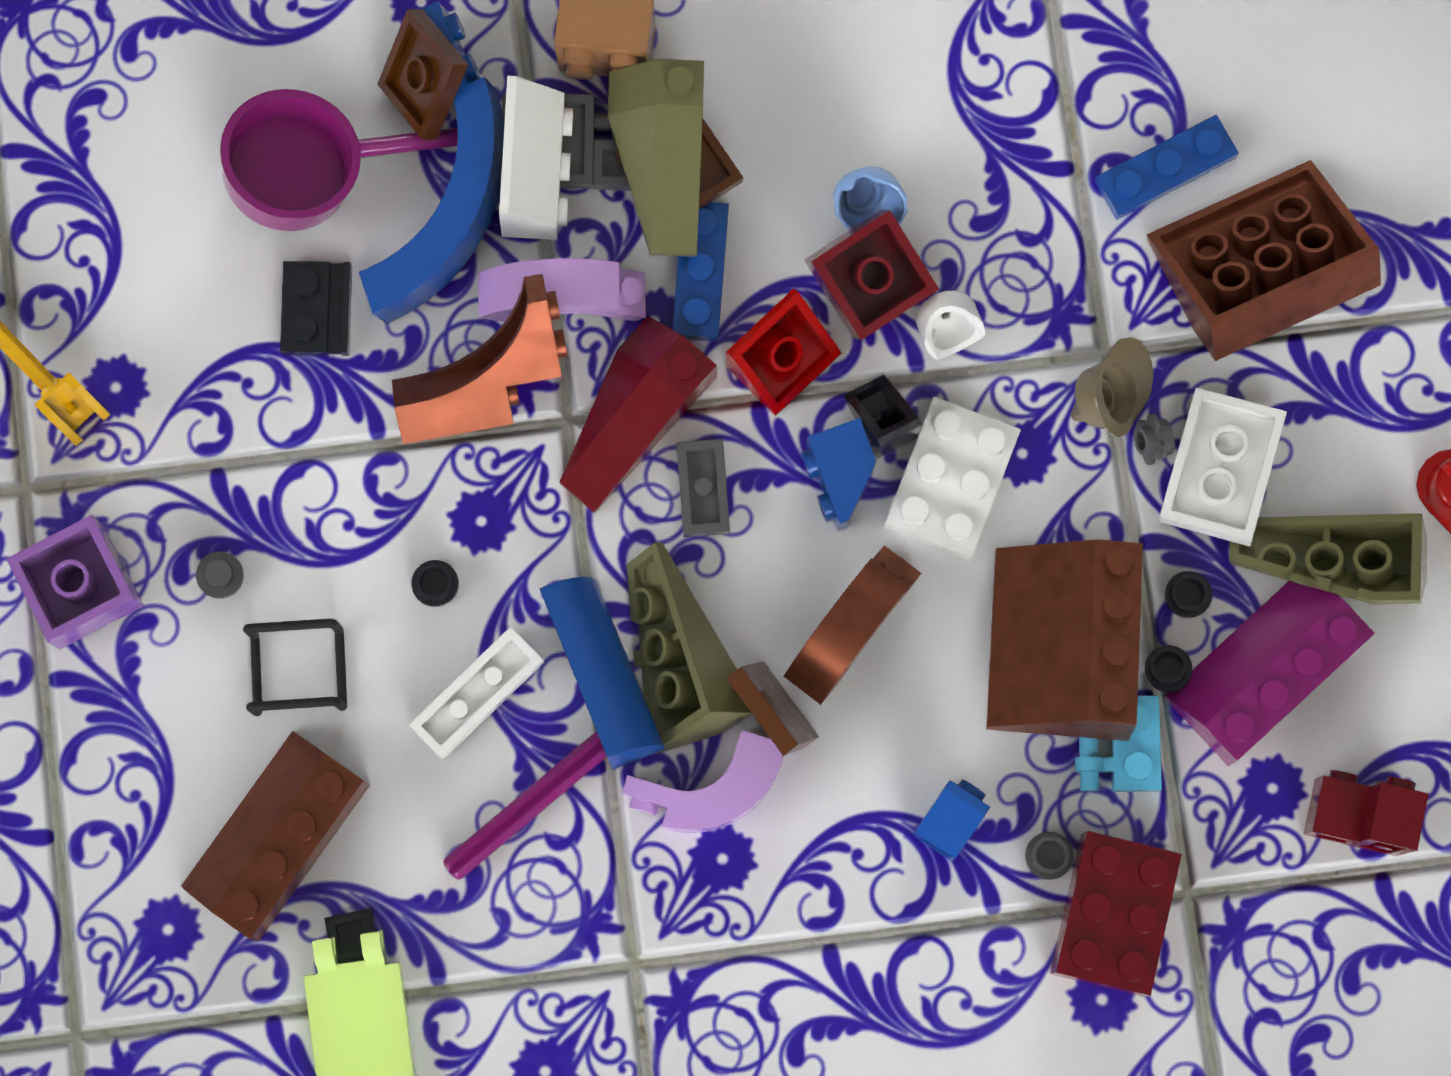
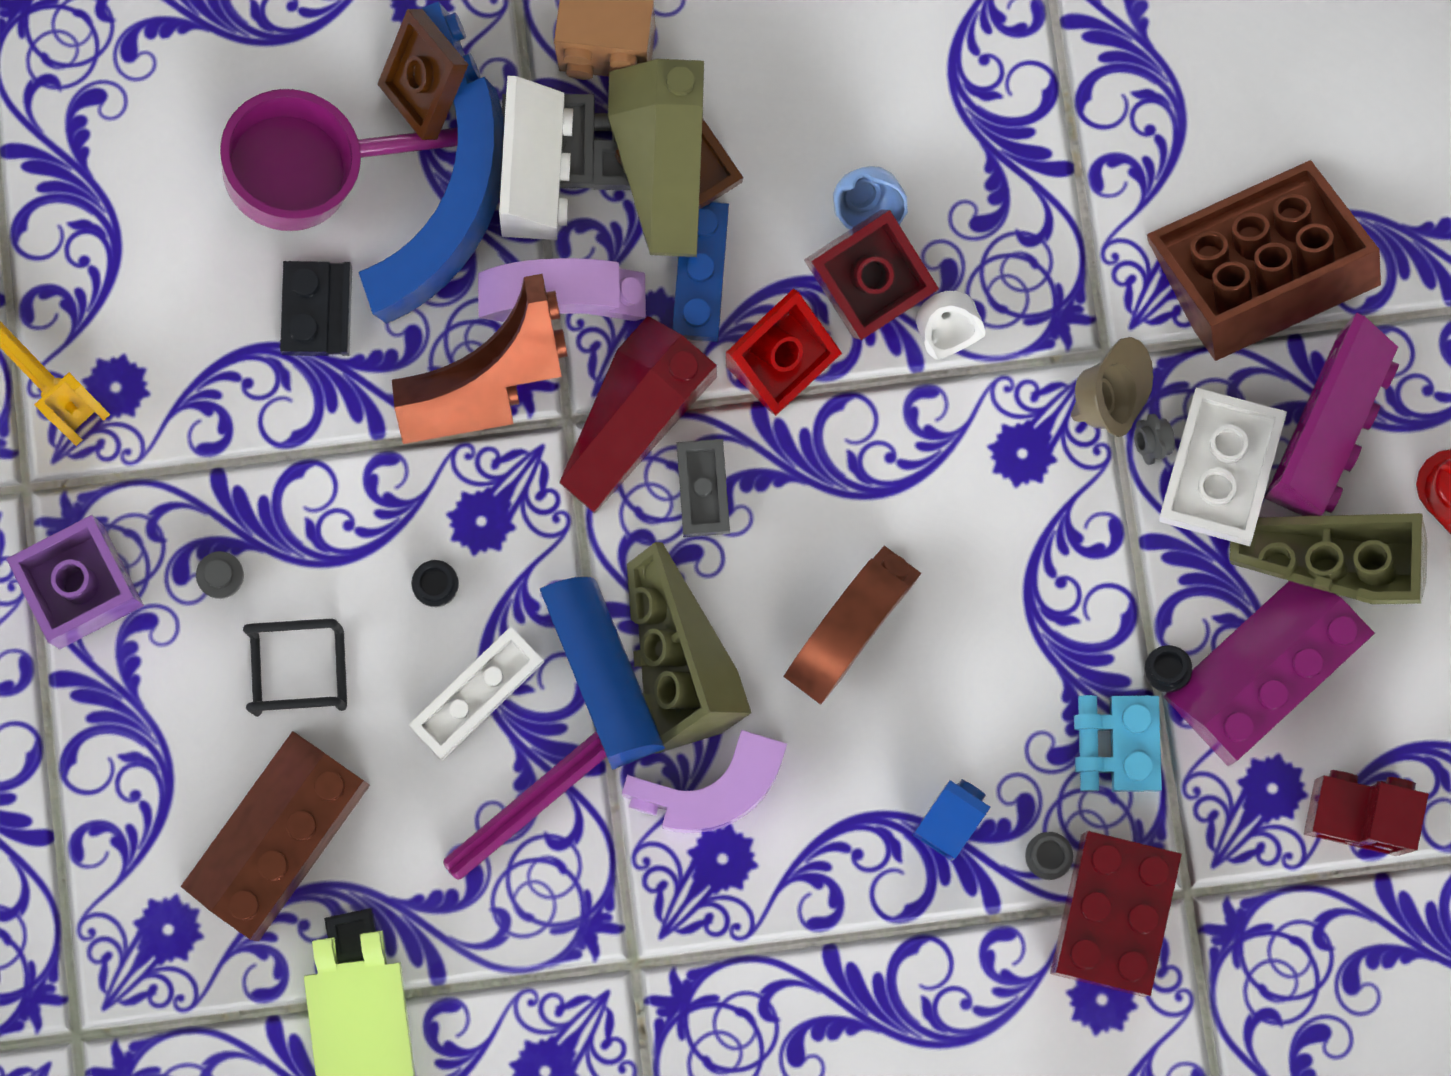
reddish brown tile [726,661,819,756] -> none
blue slope [801,418,876,531] -> none
black slope [843,375,922,459] -> none
white plate [883,397,1021,561] -> none
copper slope [986,539,1143,741] -> none
blue plate [1094,114,1239,220] -> none
black plate [1164,571,1212,618] -> none
none -> magenta slope [1264,313,1399,516]

